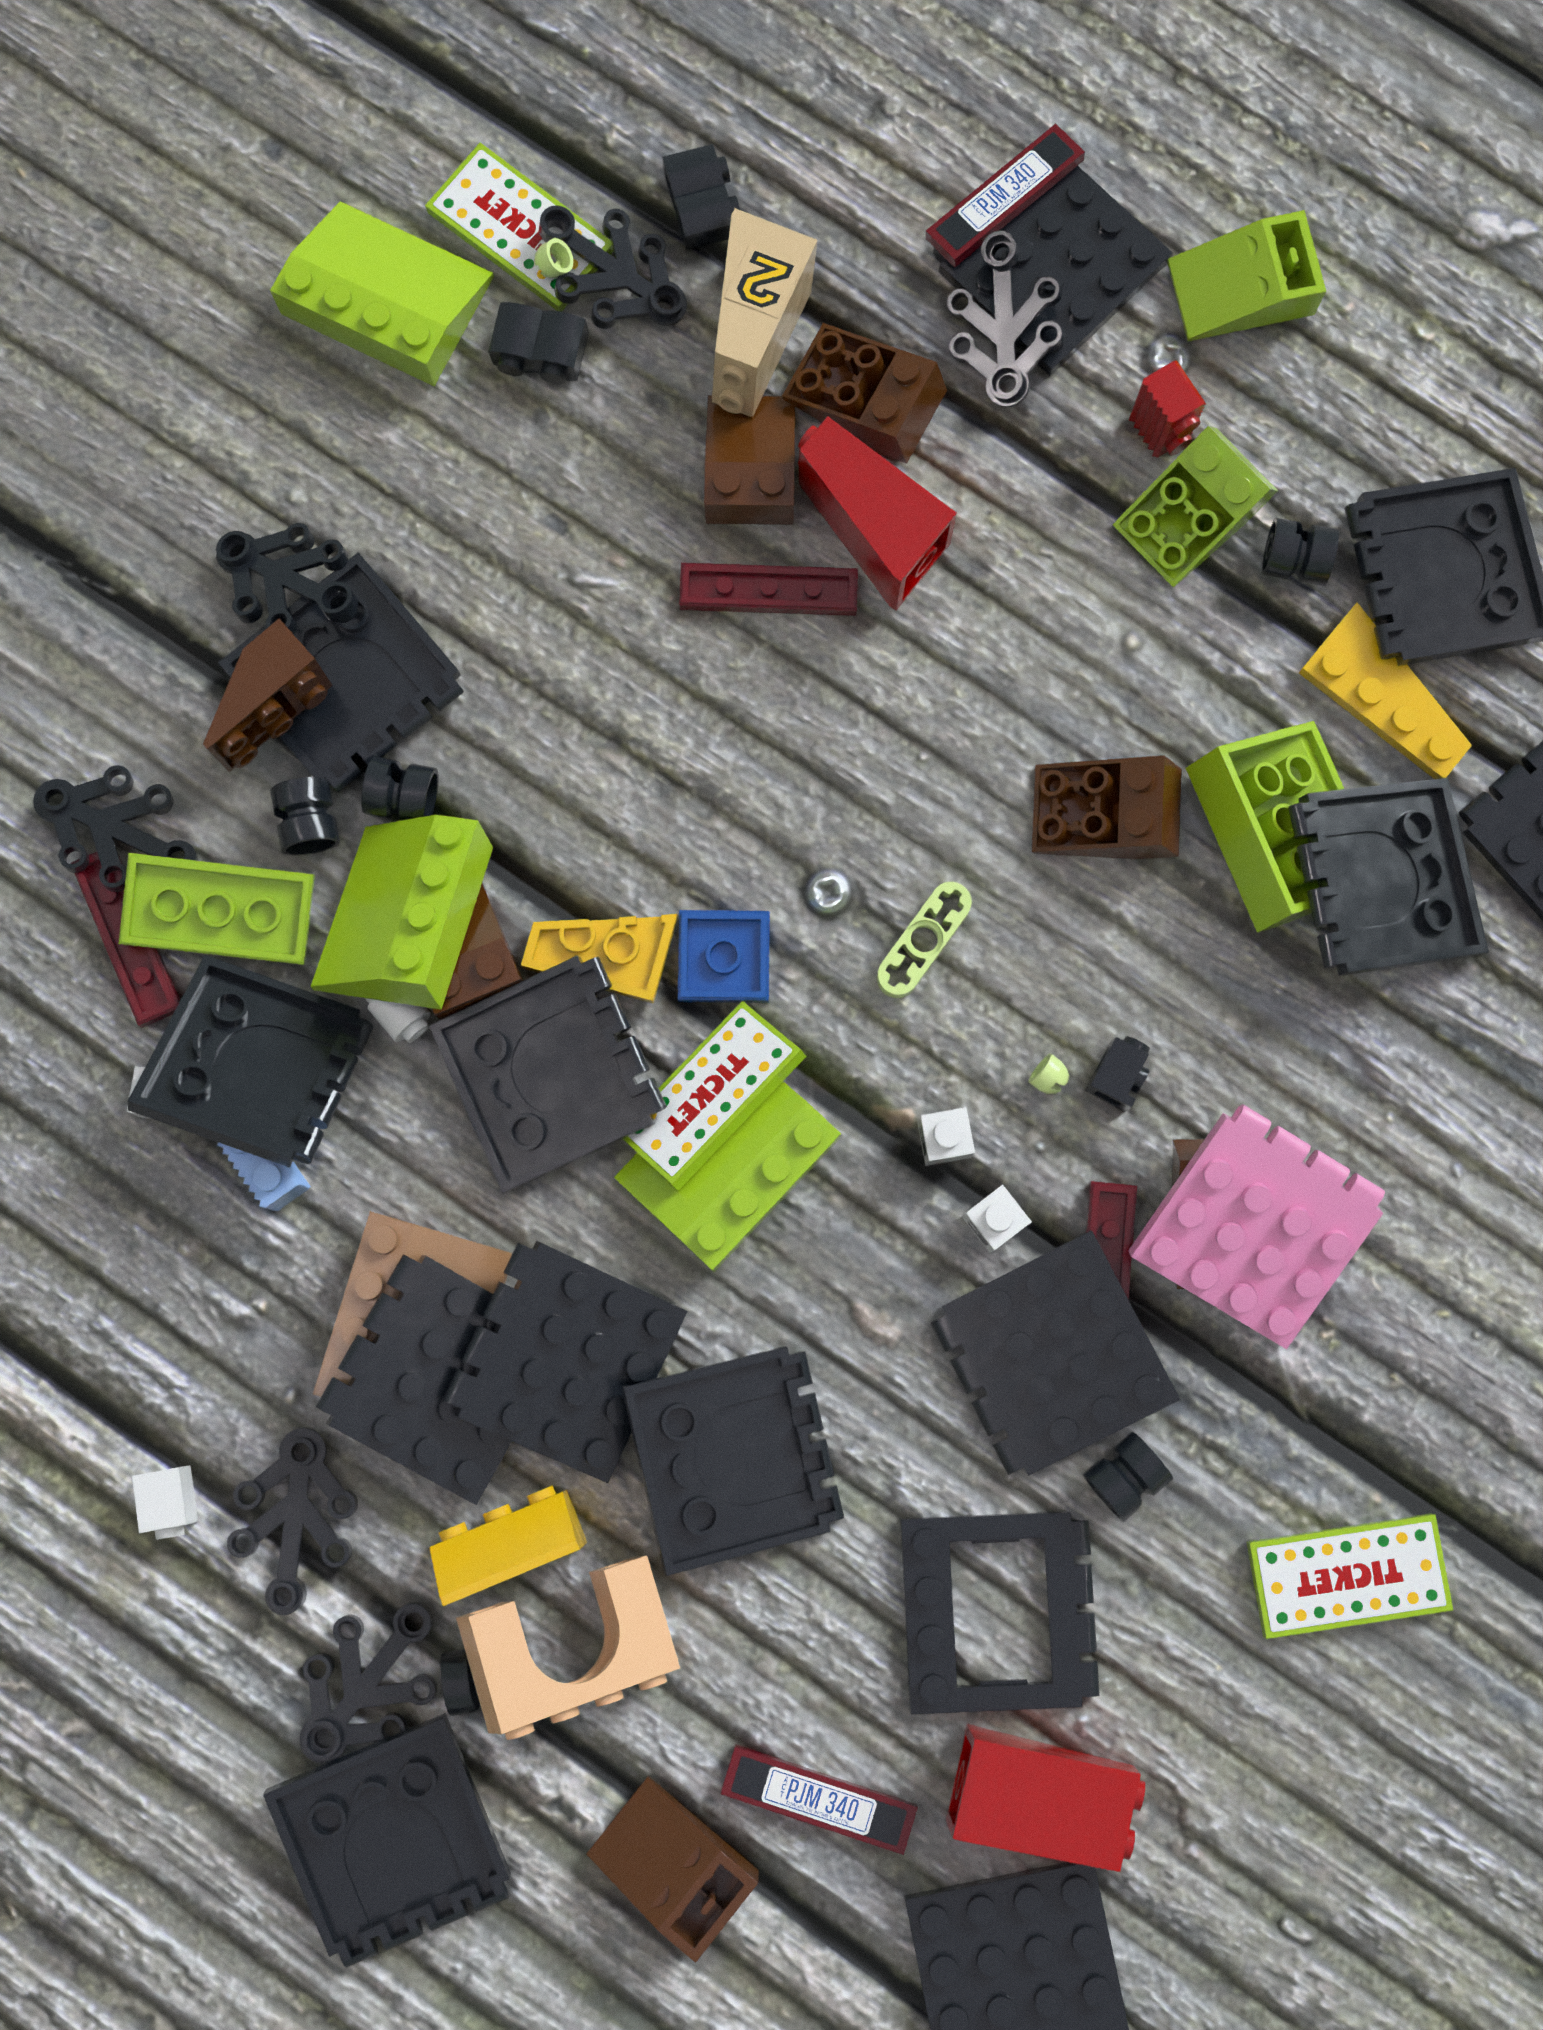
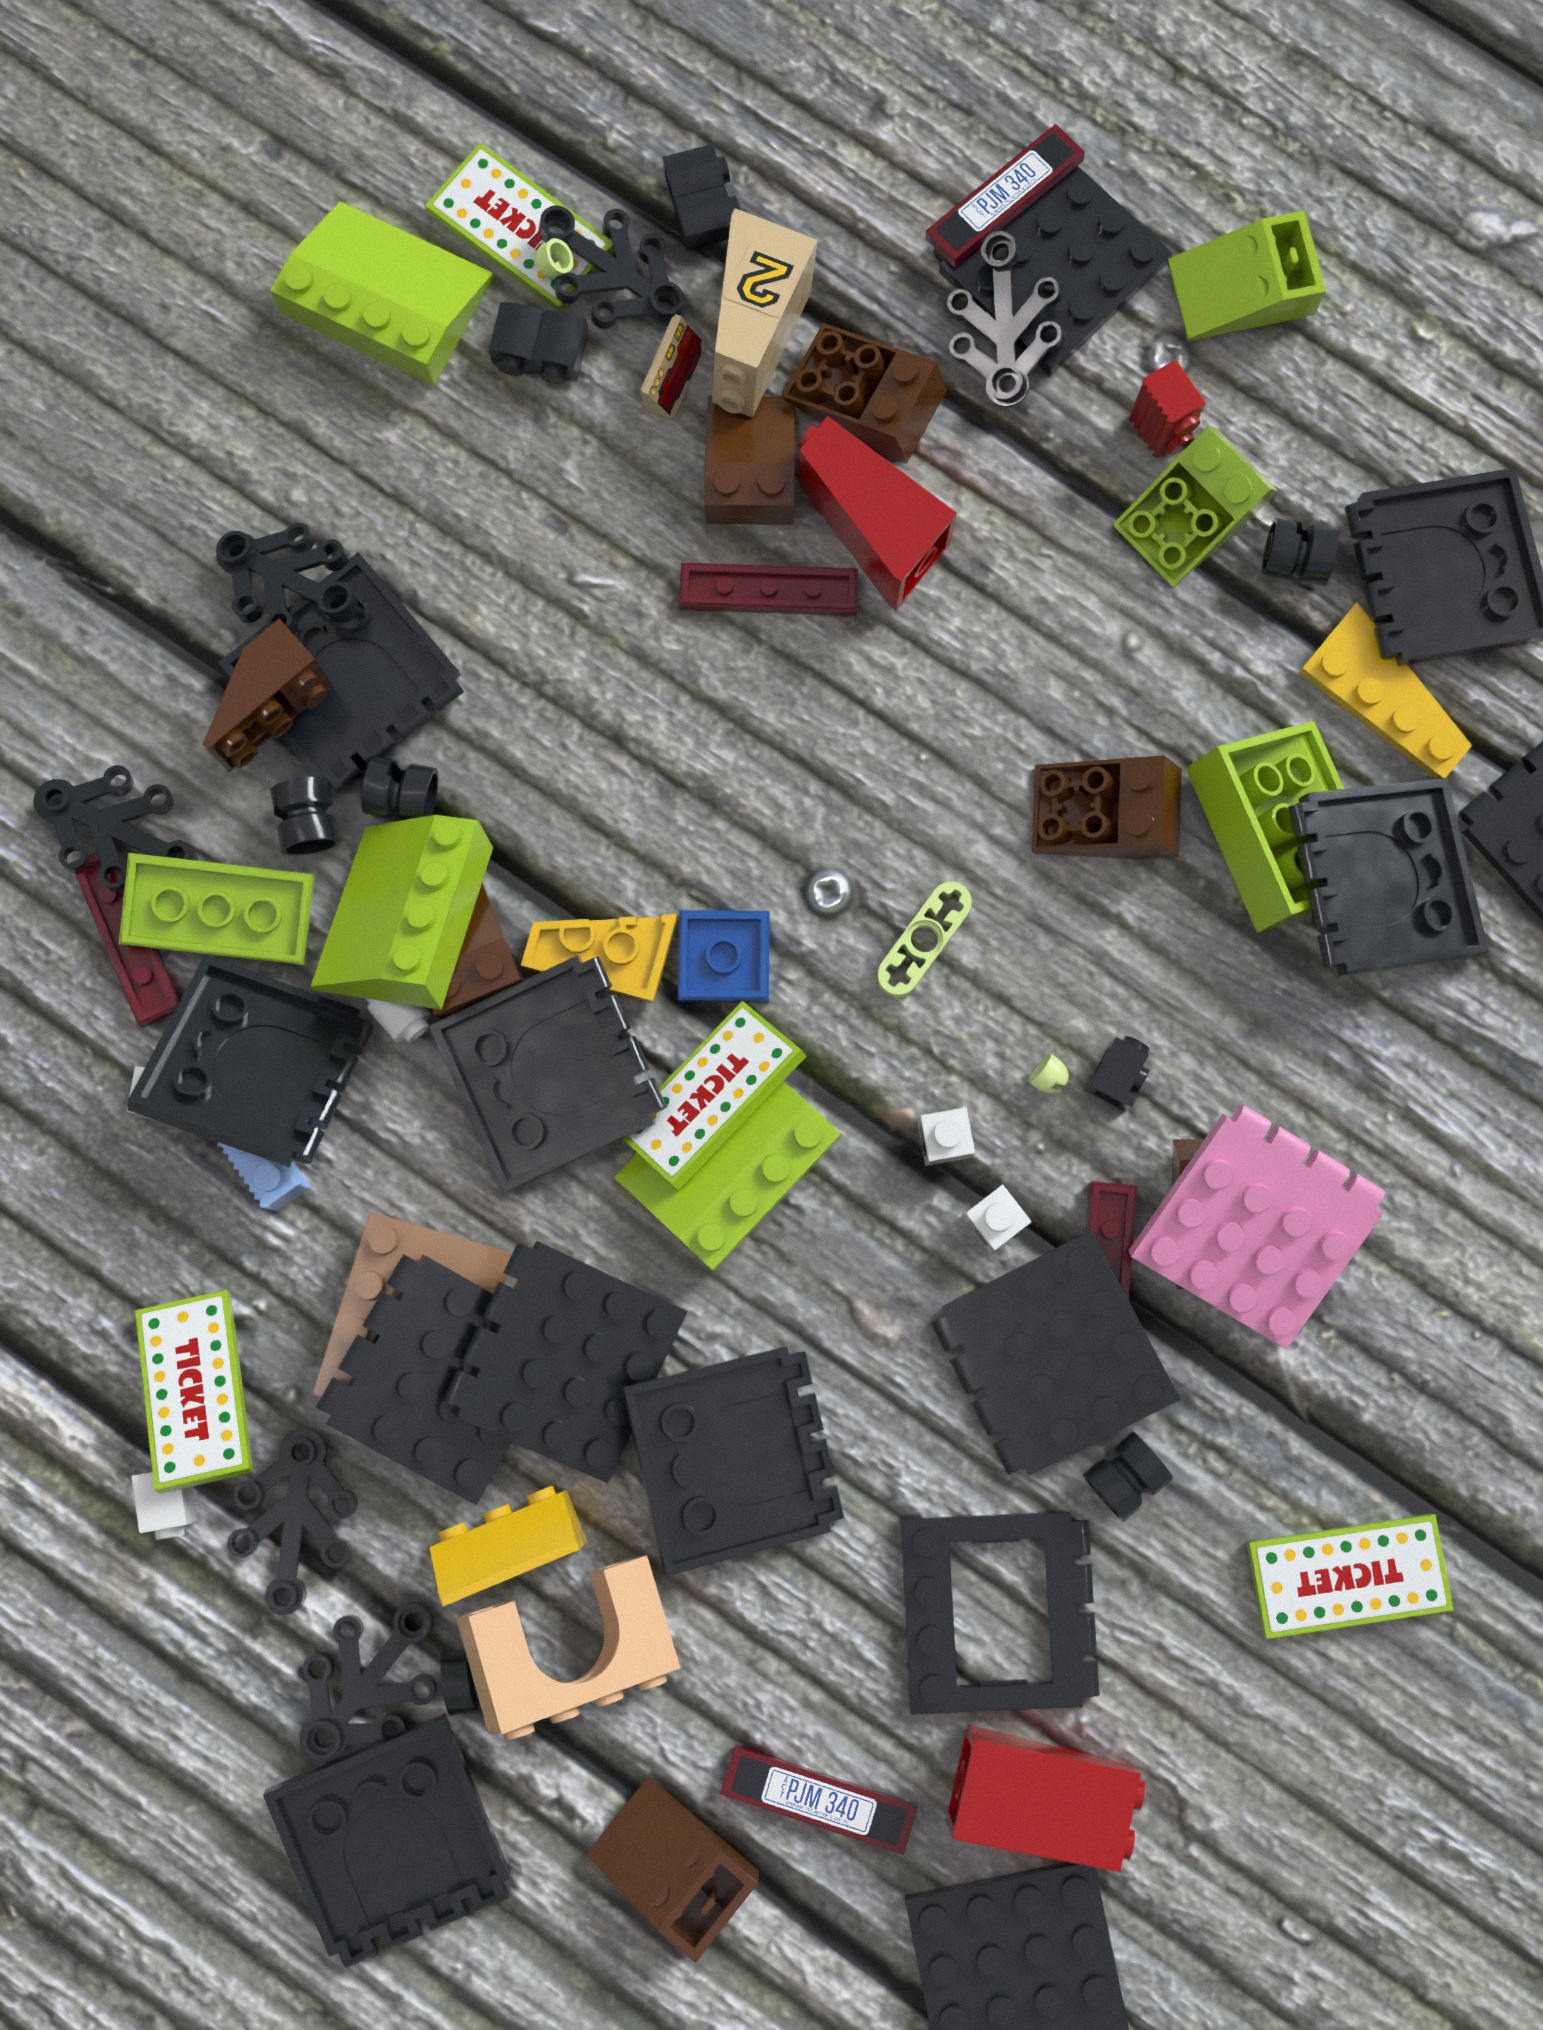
none -> tile [135,1289,253,1494]
none -> slope [641,314,705,420]

